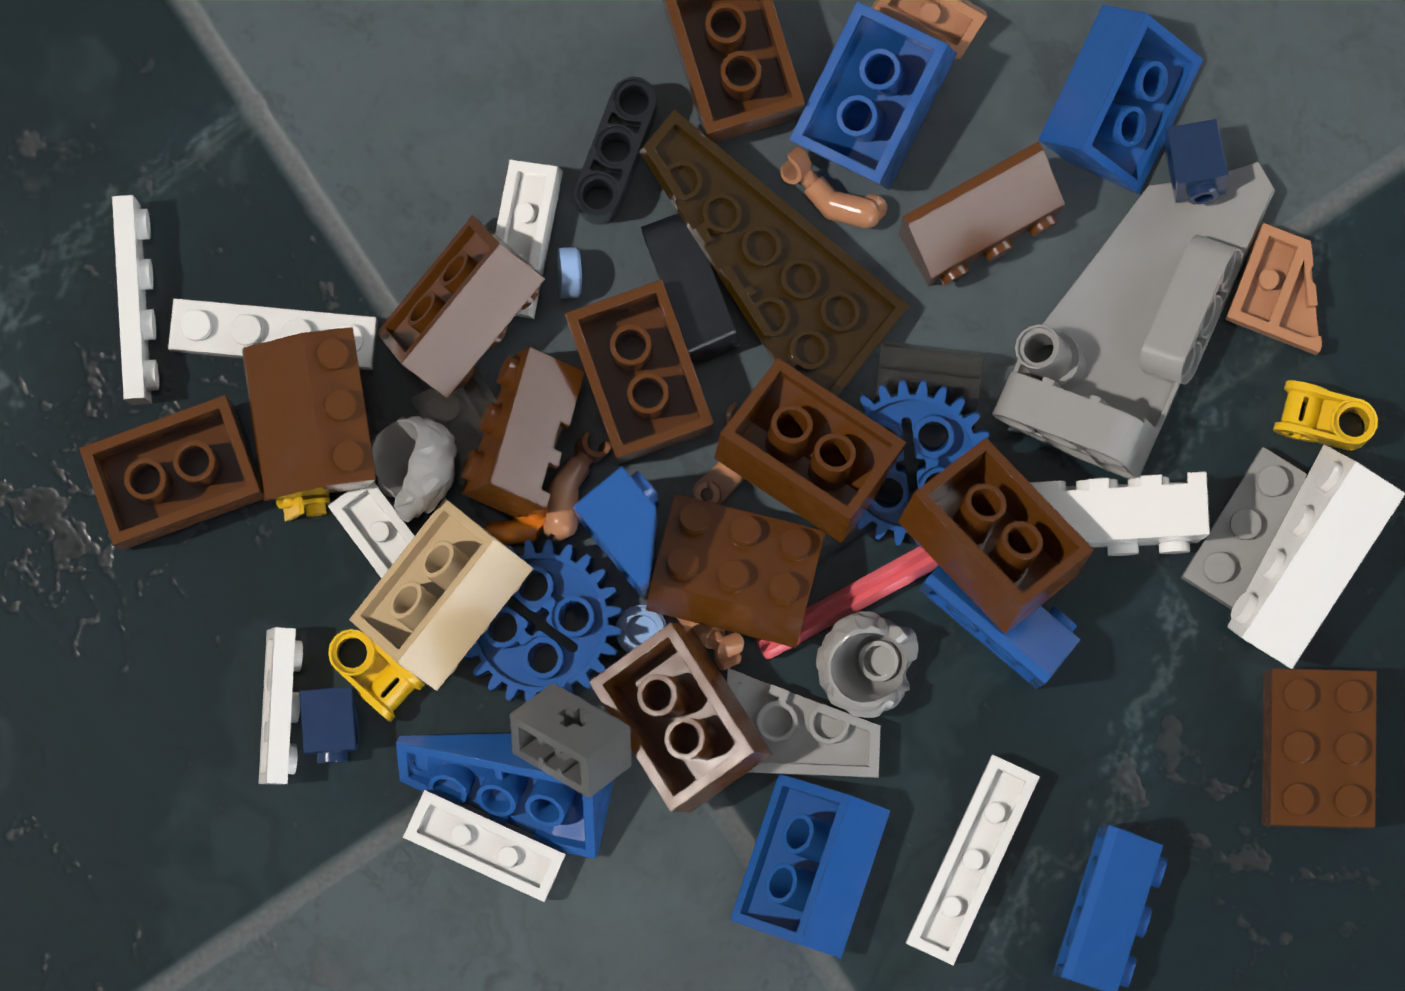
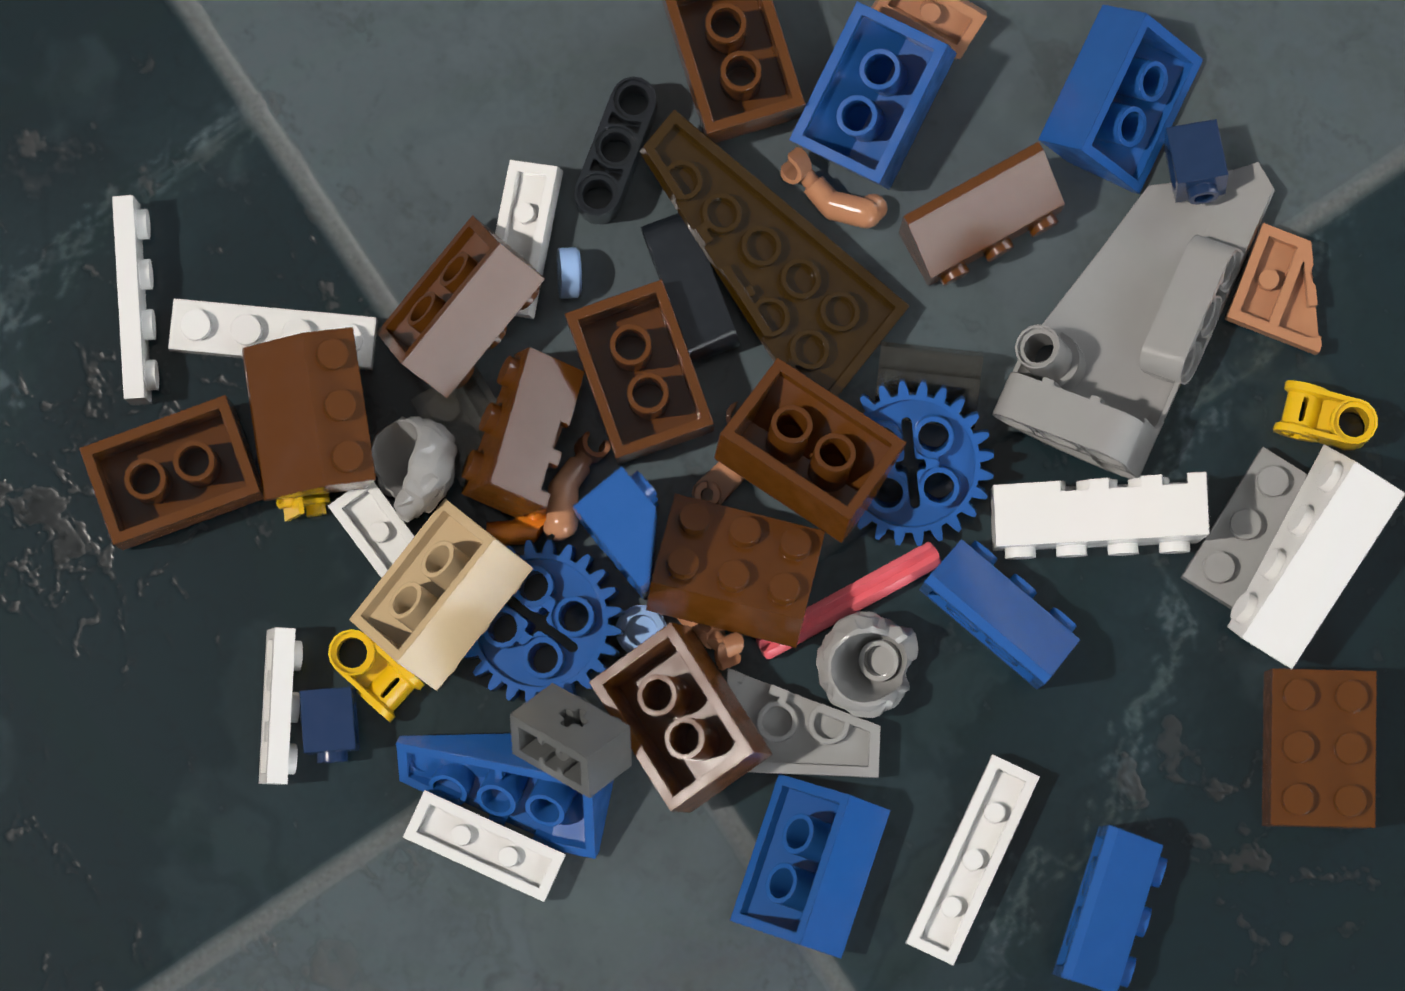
reddish brown brick [898,438,1094,634] -> none

